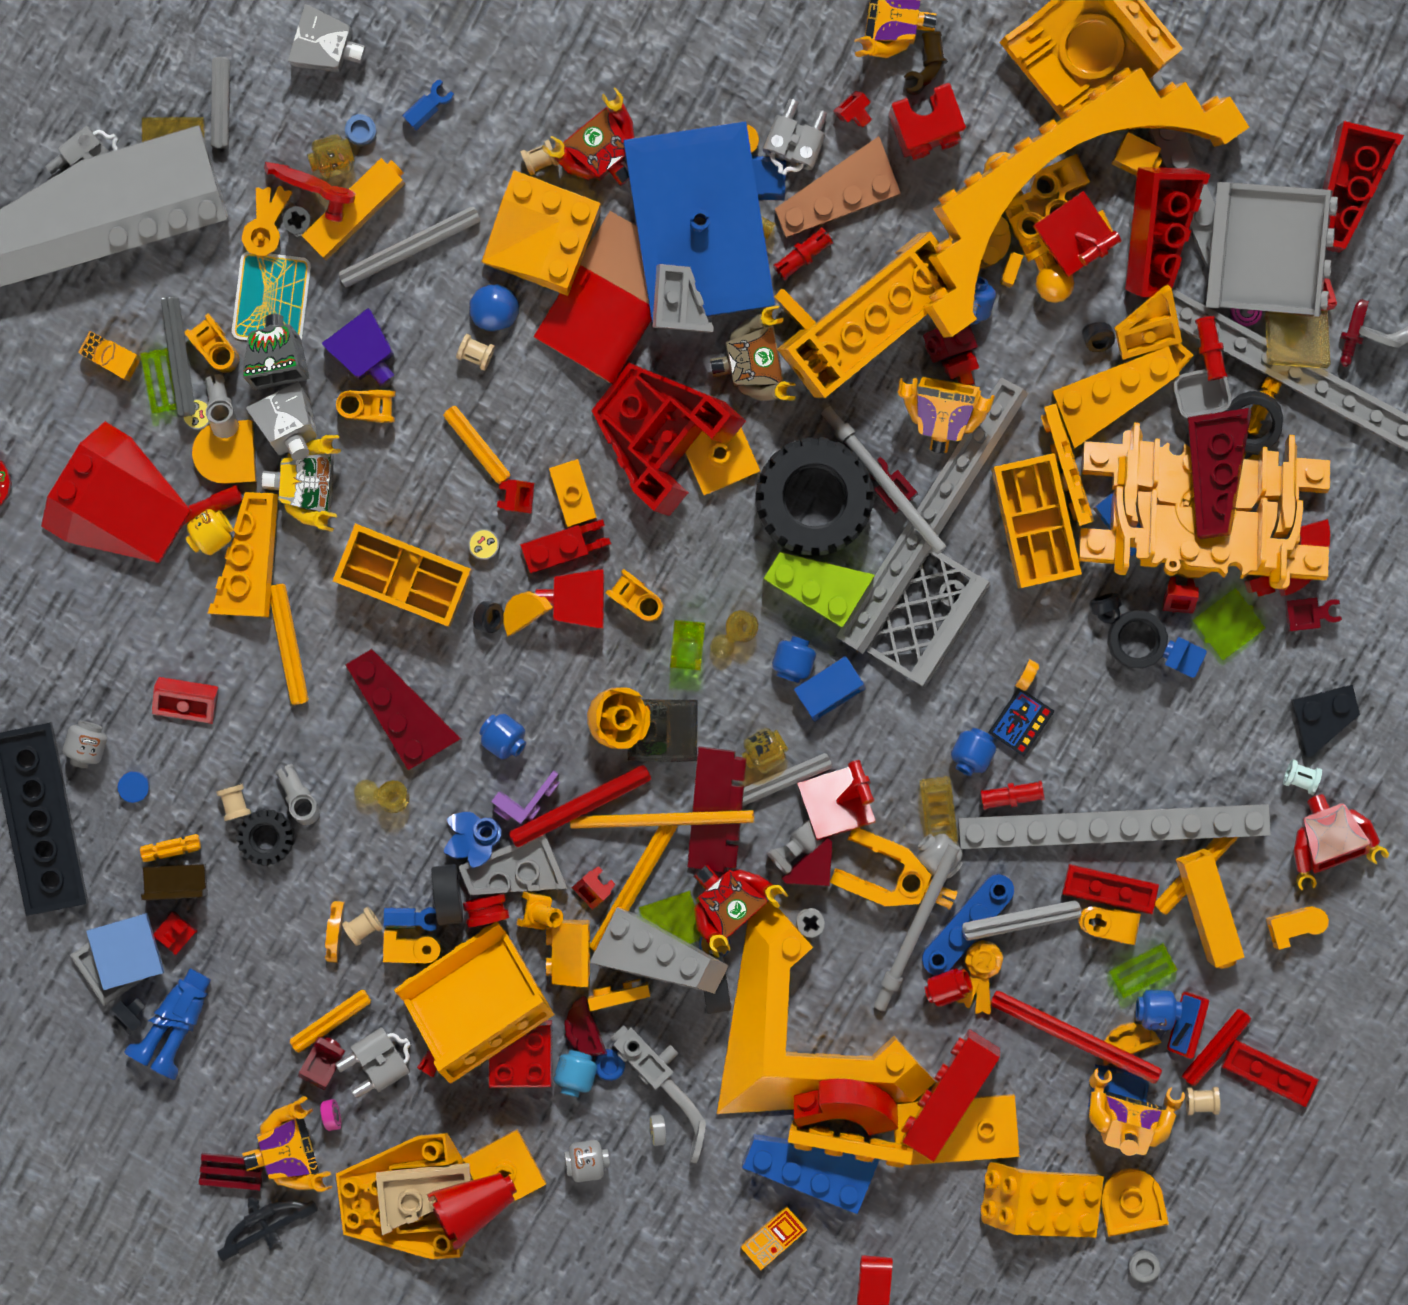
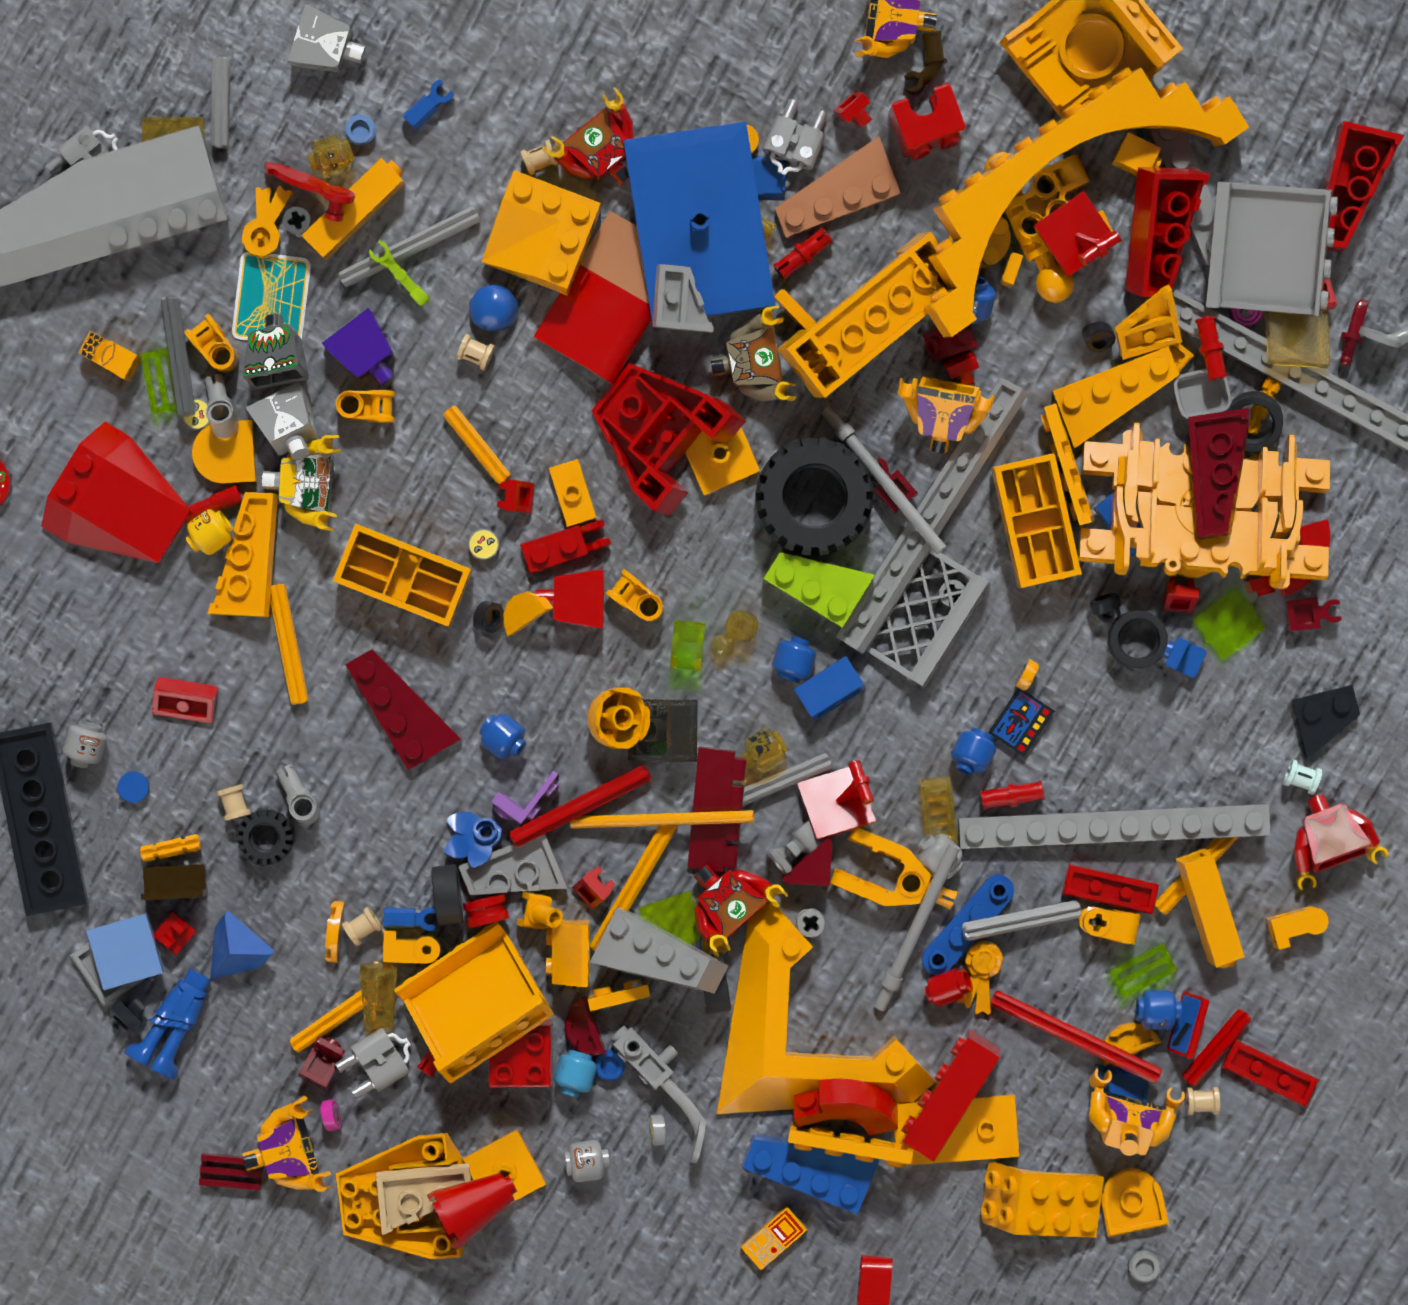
black piece [217,1197,318,1262] -> none
clear yellow plate [354,780,410,813] -> none
none -> blue slope [210,911,274,979]
none -> clear yellow slope [360,961,397,1030]
none -> lime piece [369,240,429,306]

